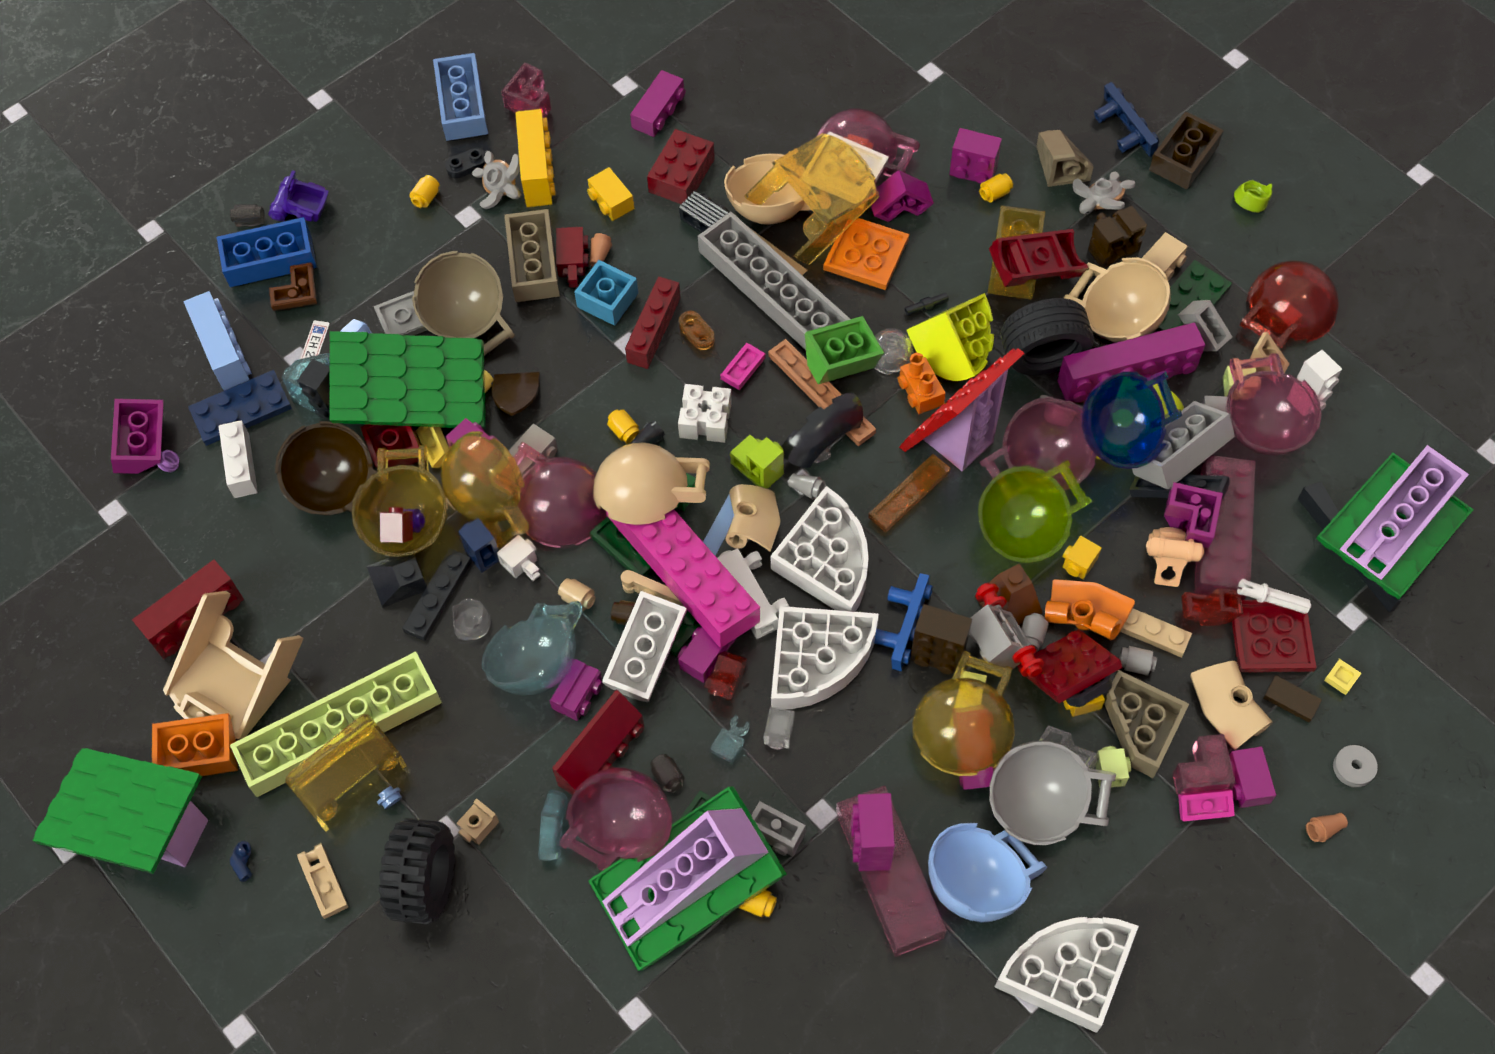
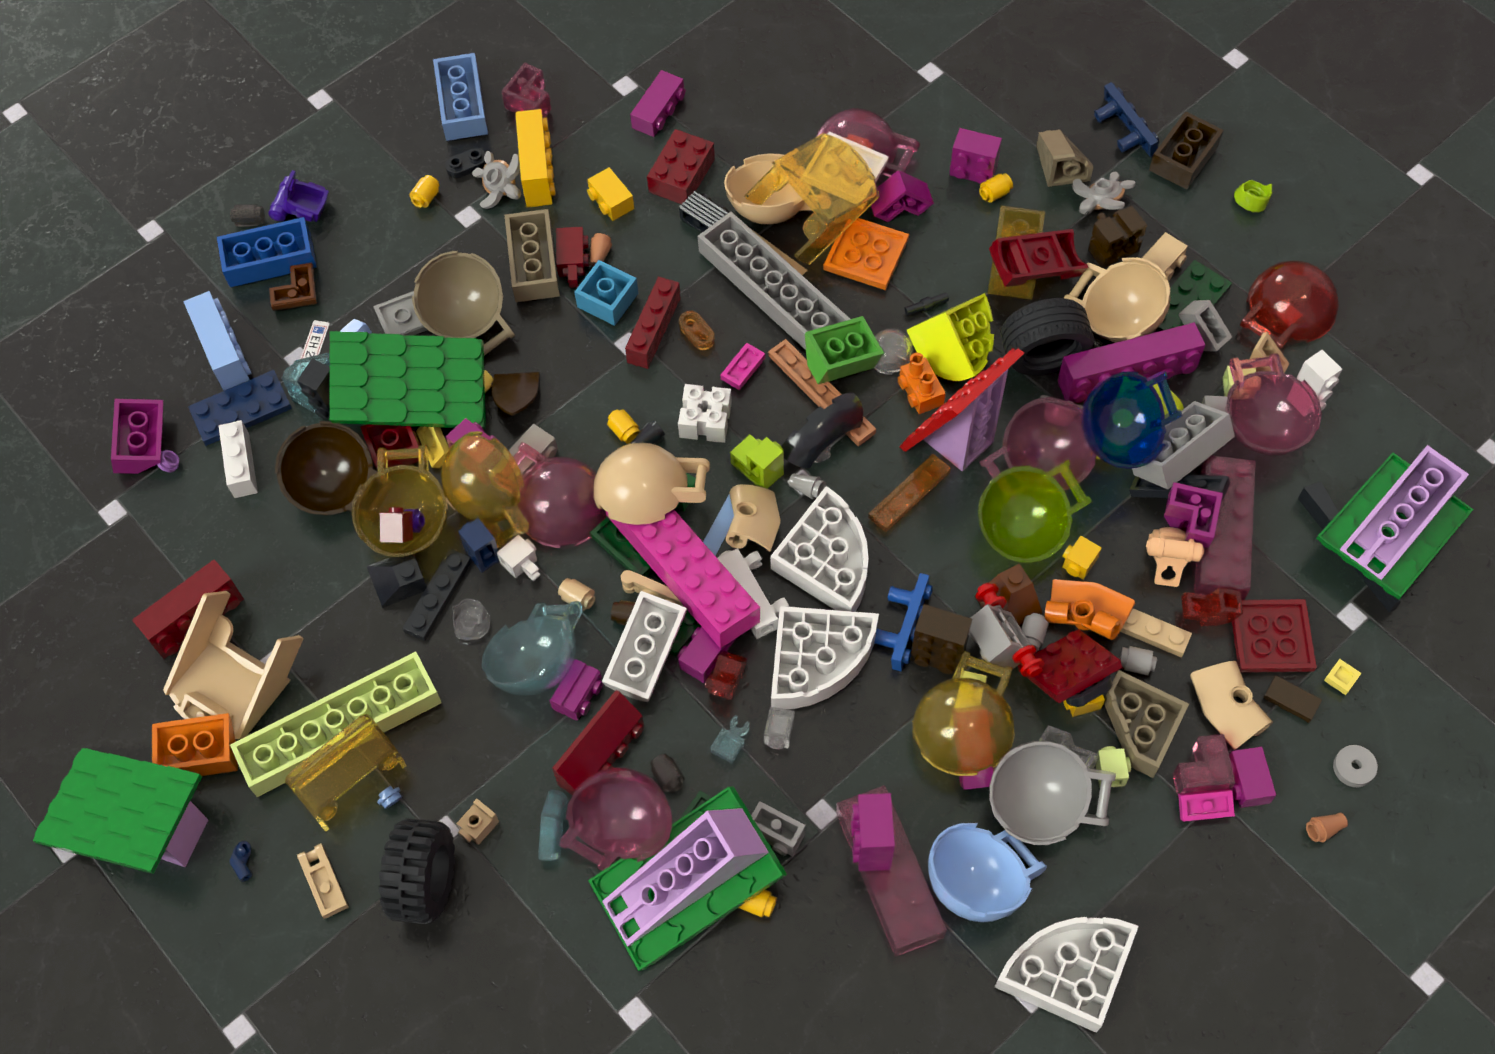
white axle [1237,579,1311,614] -> none

